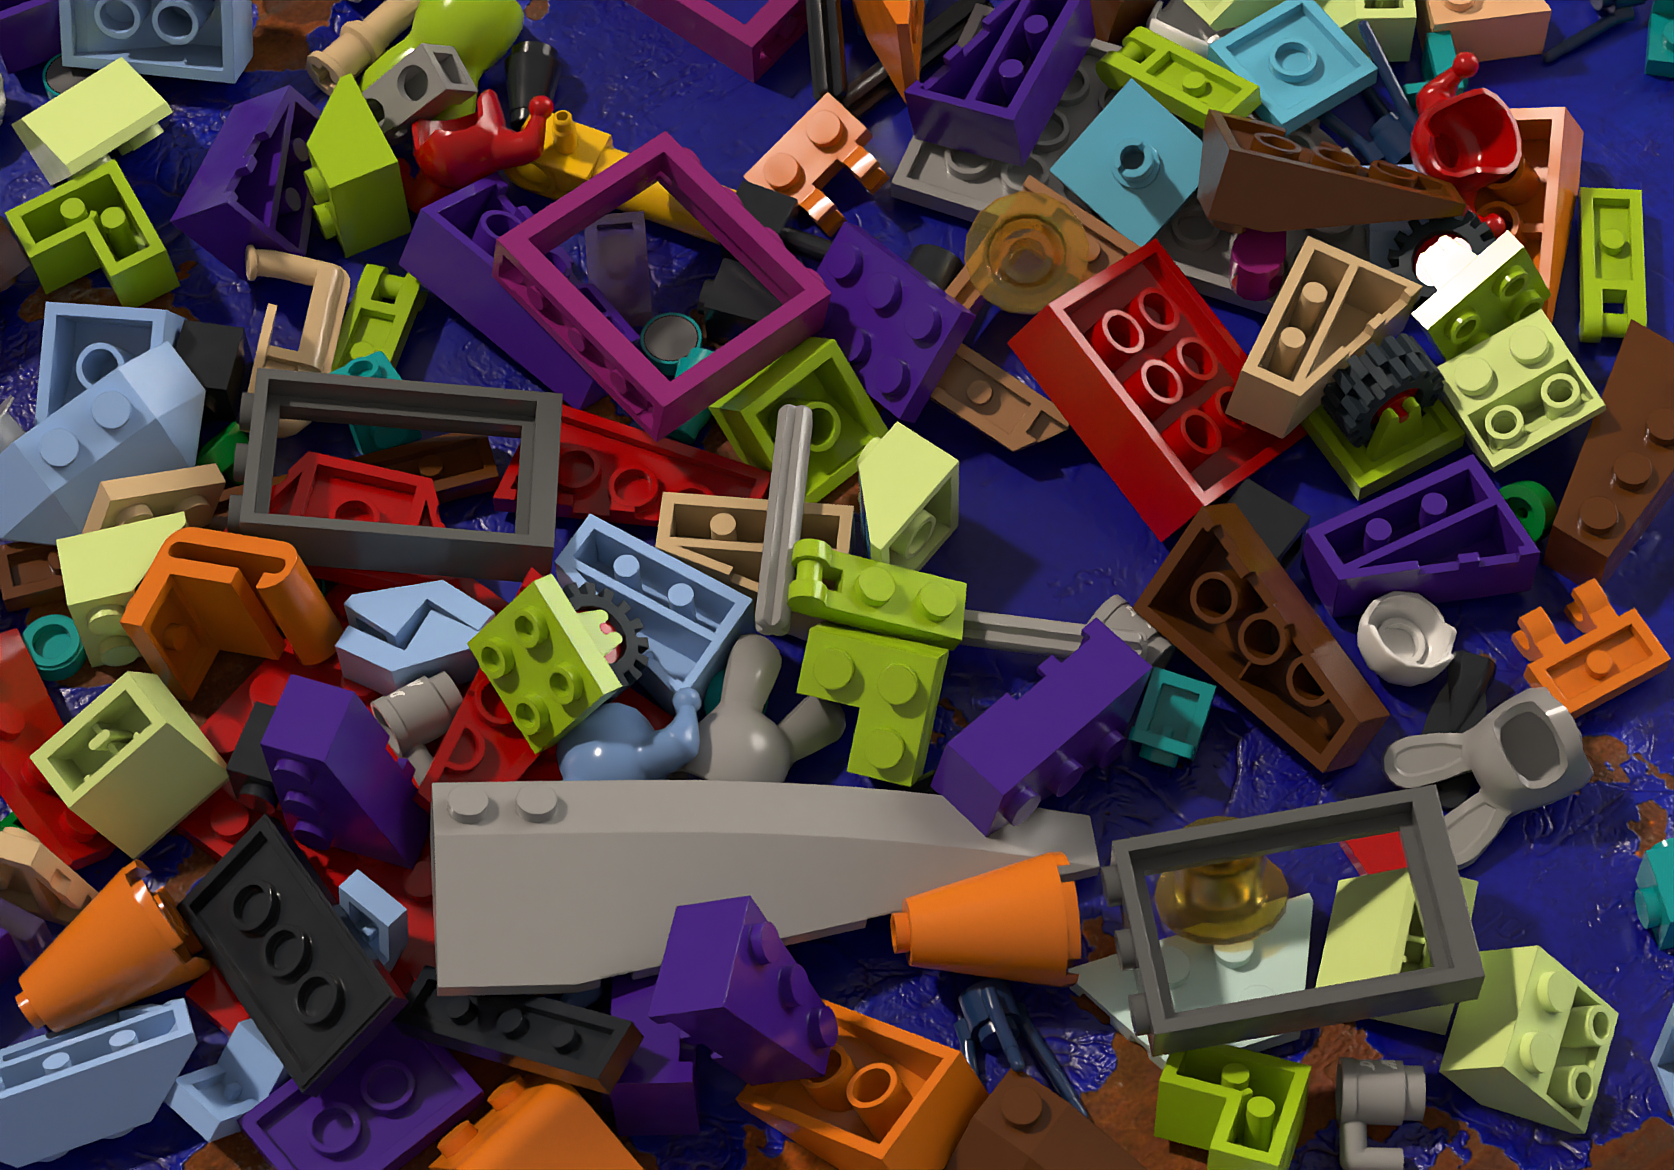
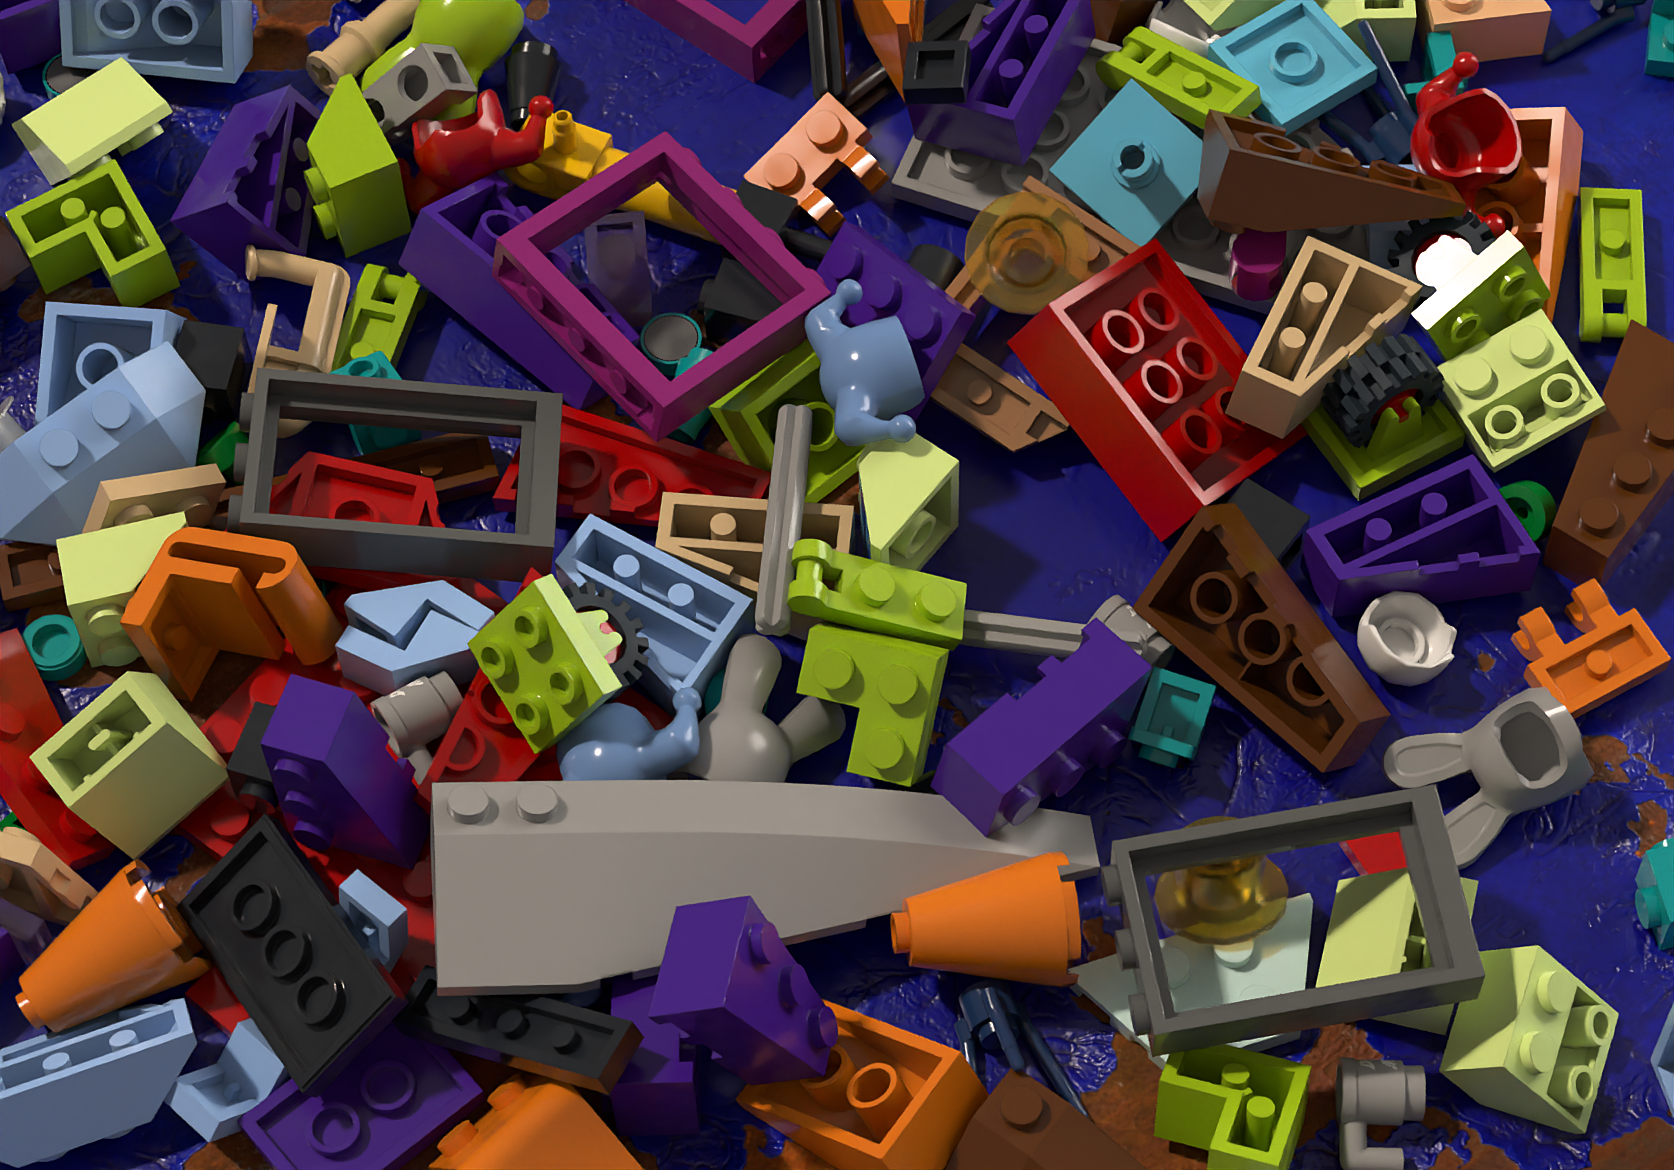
black piece [1421,651,1497,811] -> none
none -> medium blue piece [804,279,925,446]
none -> black plate [902,40,972,105]

